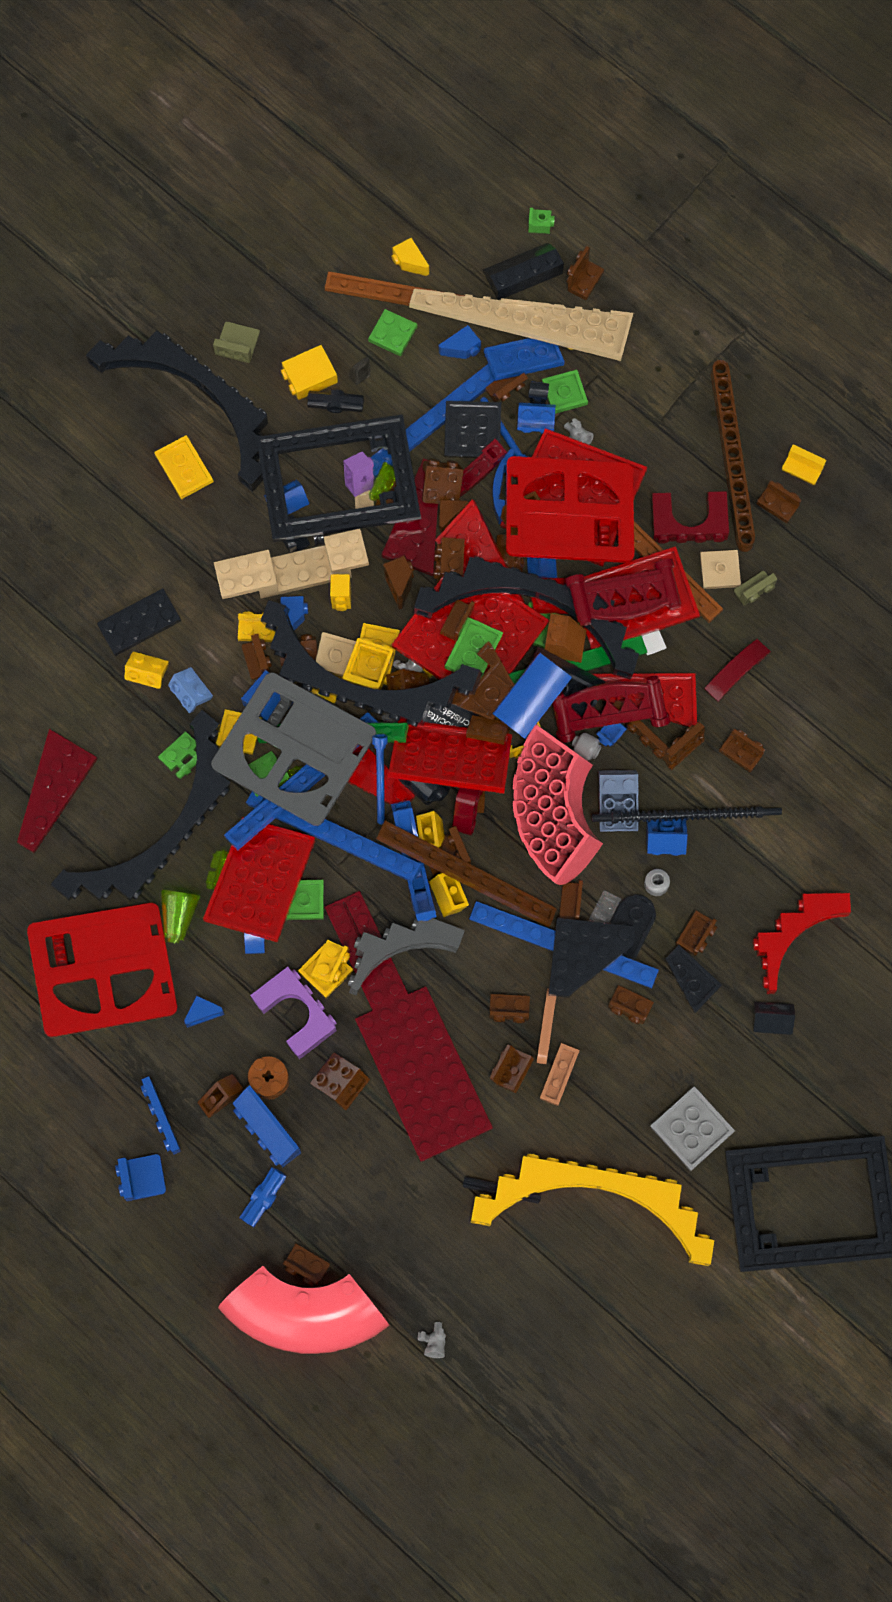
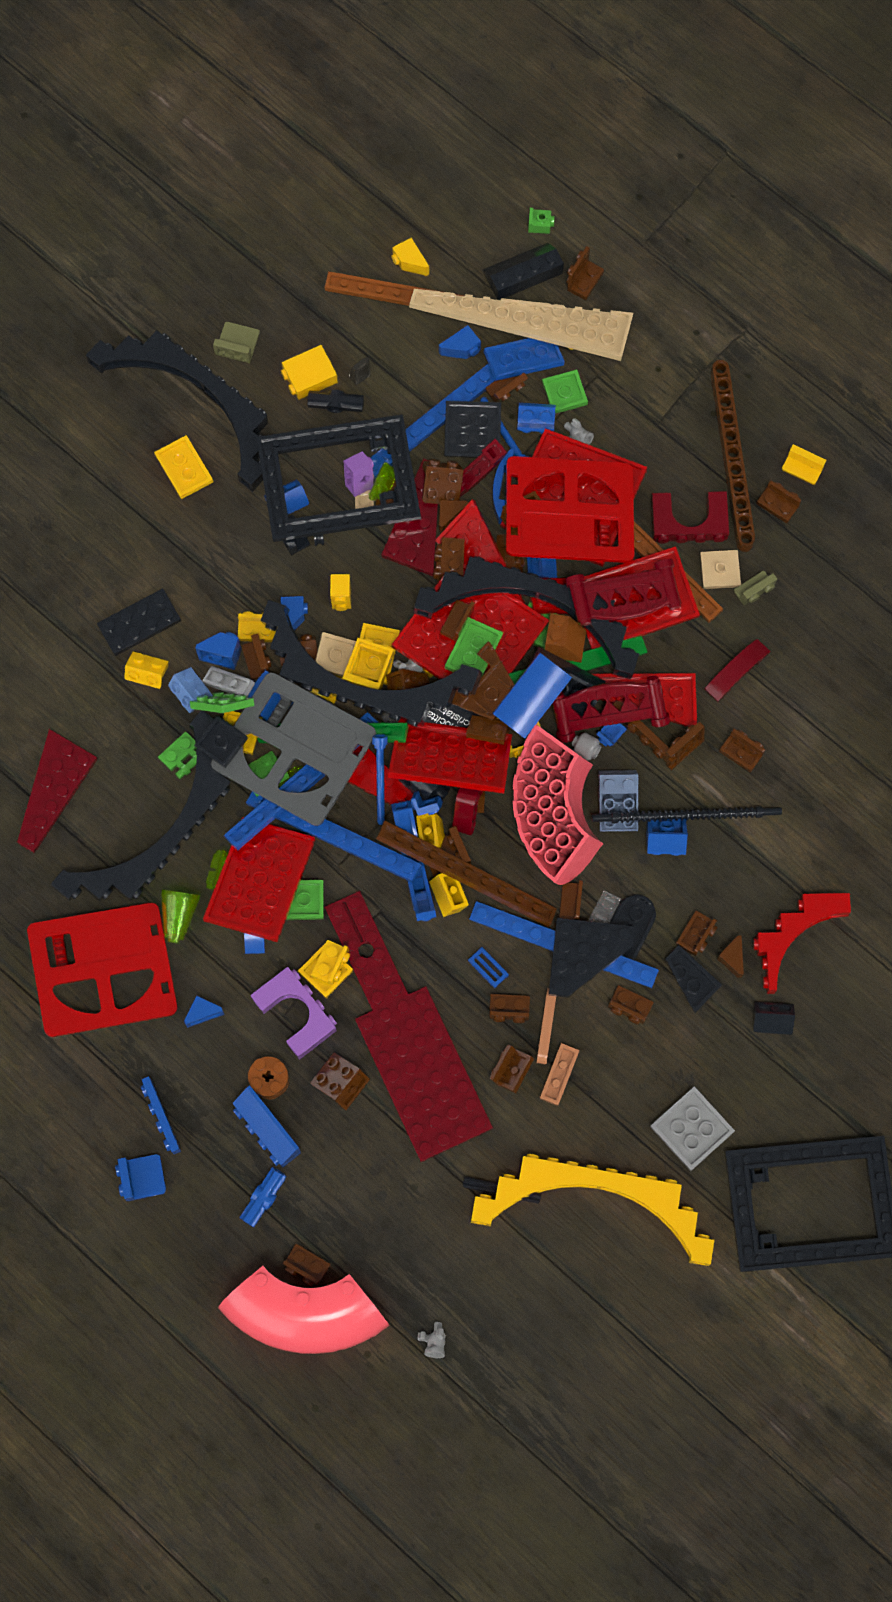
reddish brown slope [197,1074,244,1118] -> none
tan bracket [214,529,369,599] -> none
dark grey arch [347,918,465,995] -> none
bright green plate [368,309,417,356] -> none
reddish brown slope [383,556,414,610] -> none
black piece [529,381,549,404] -> none
white sticker [642,630,666,655] -> none
light grey head [644,869,670,896] -> none
none -> bright green plate [190,692,254,713]
none -> black tile [194,716,248,768]
none -> blue slope [195,632,242,670]
none -> light grey tile [202,666,255,697]
none -> blue bracket [411,791,443,816]
none -> blue tile [468,947,509,989]
none -> reddish brown slope [717,936,744,978]

